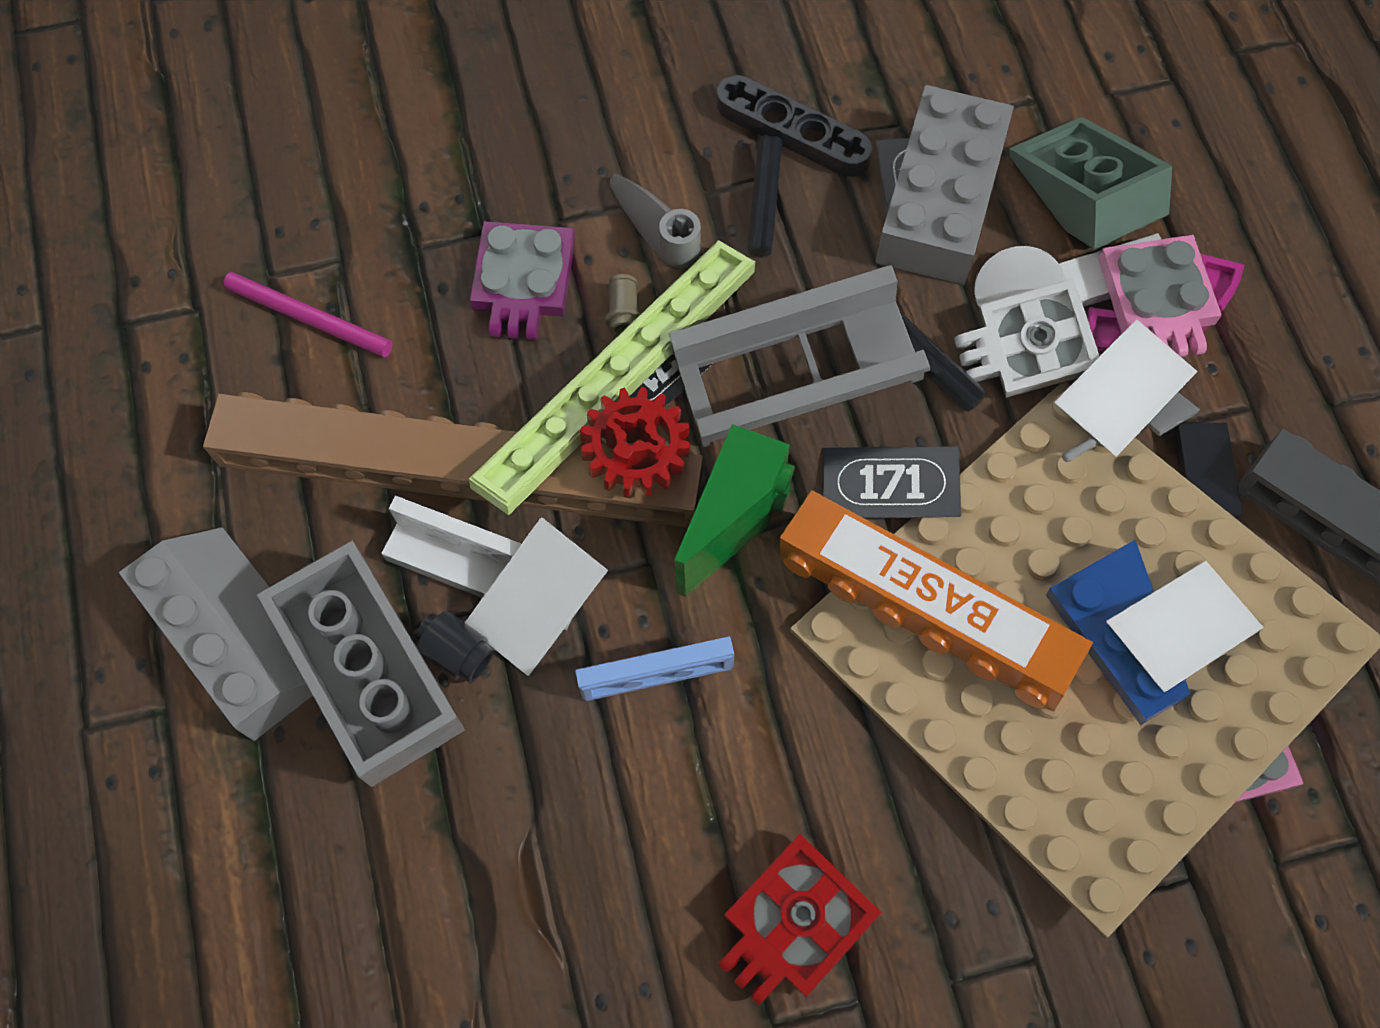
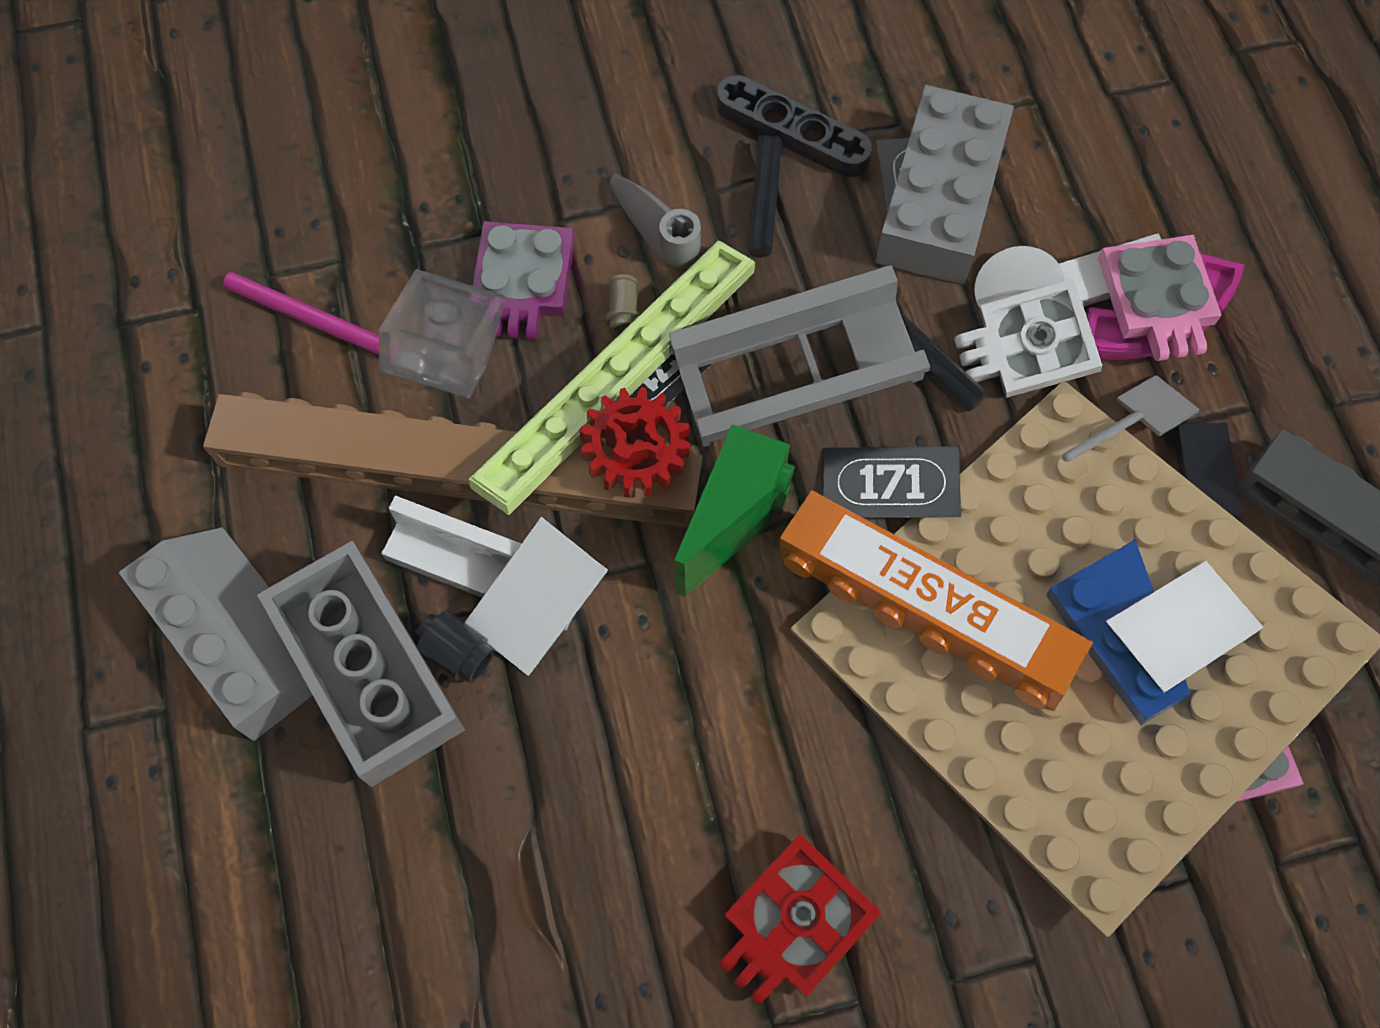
light blue tile [575,636,734,701] -> none
sand green slope [1009,117,1172,249] -> none
white sticker [1054,319,1198,457] -> none
none -> clear slope [379,269,505,398]

